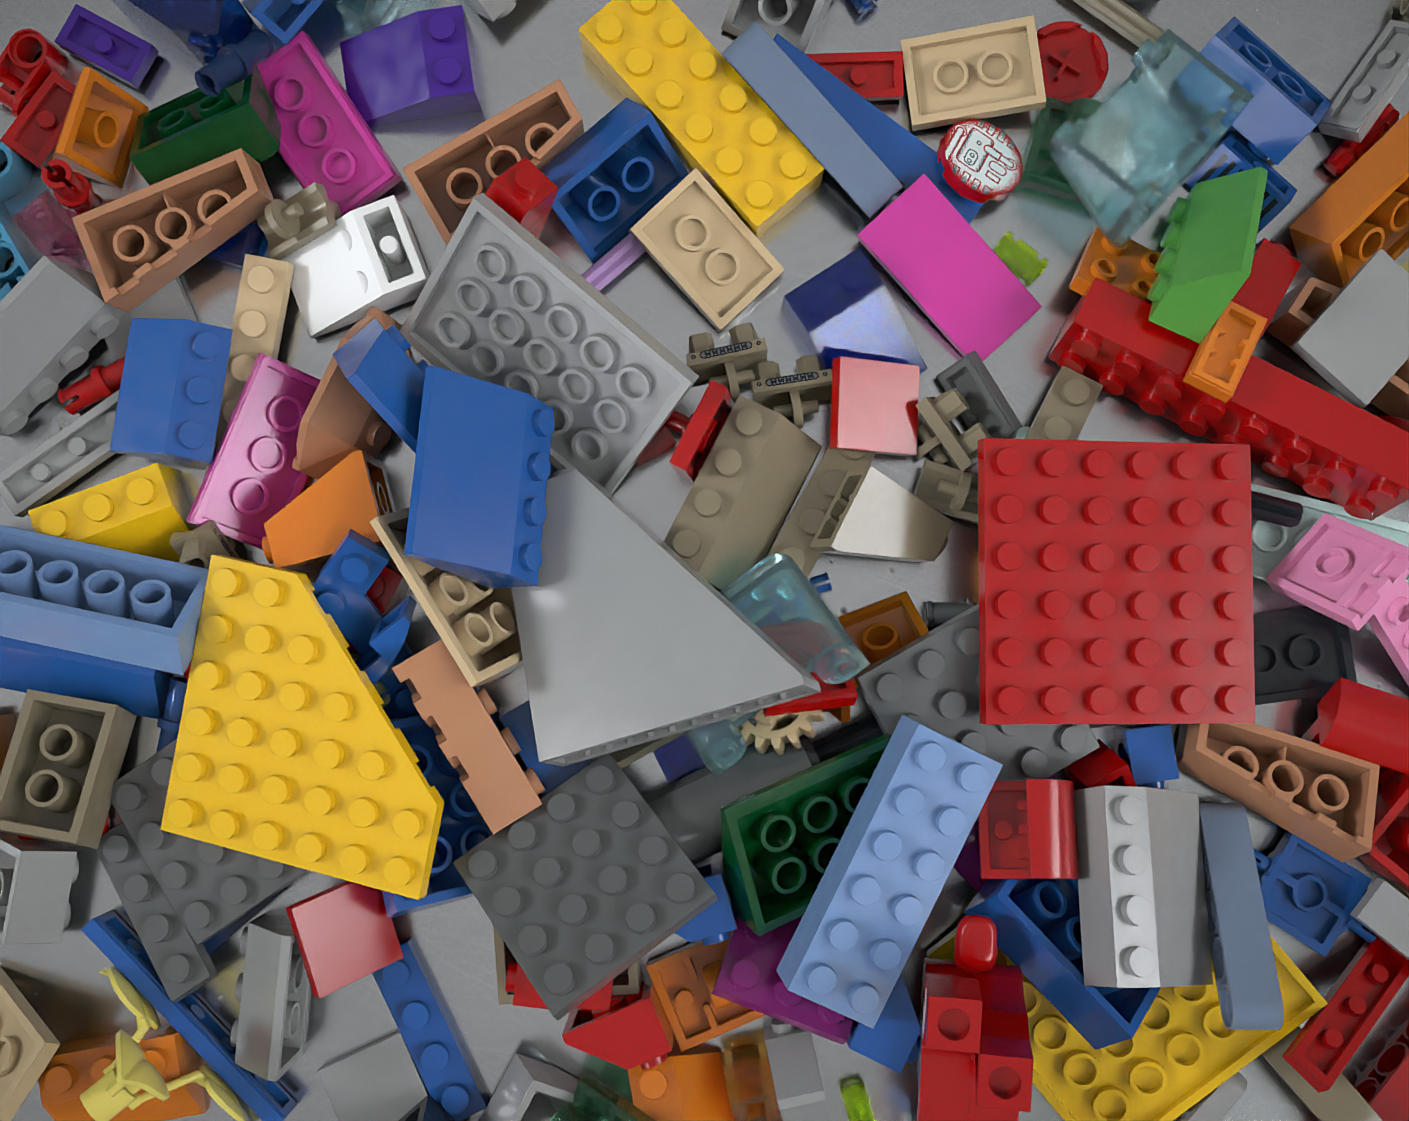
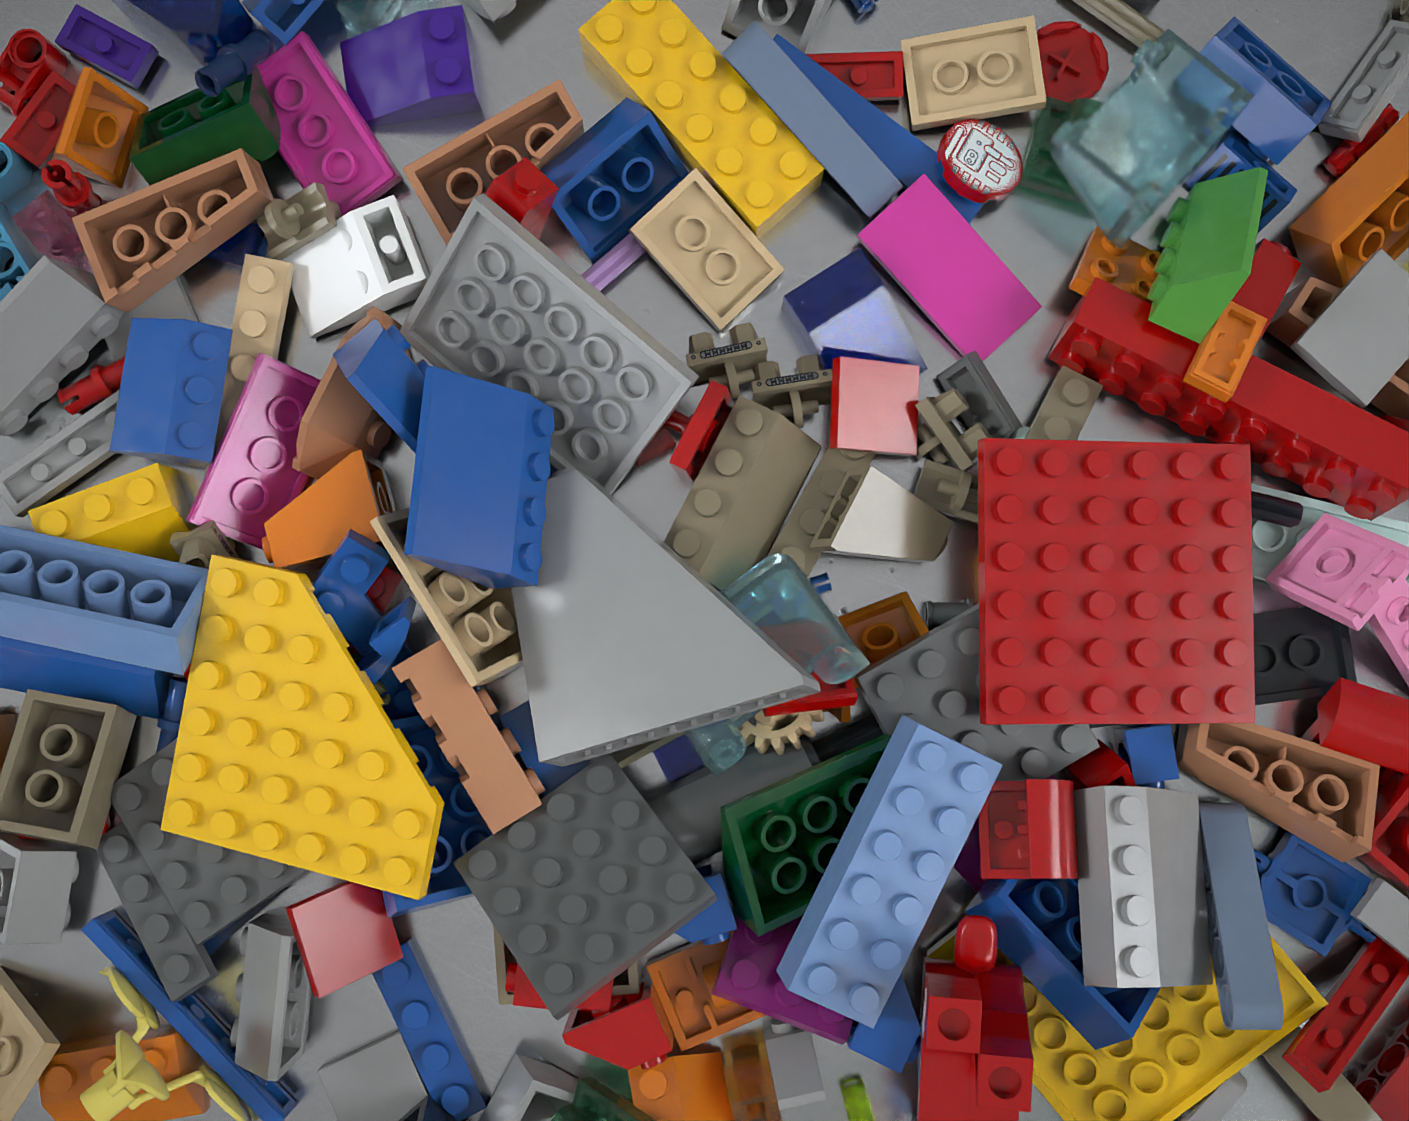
clear neon green piece [994,232,1048,281] -> none

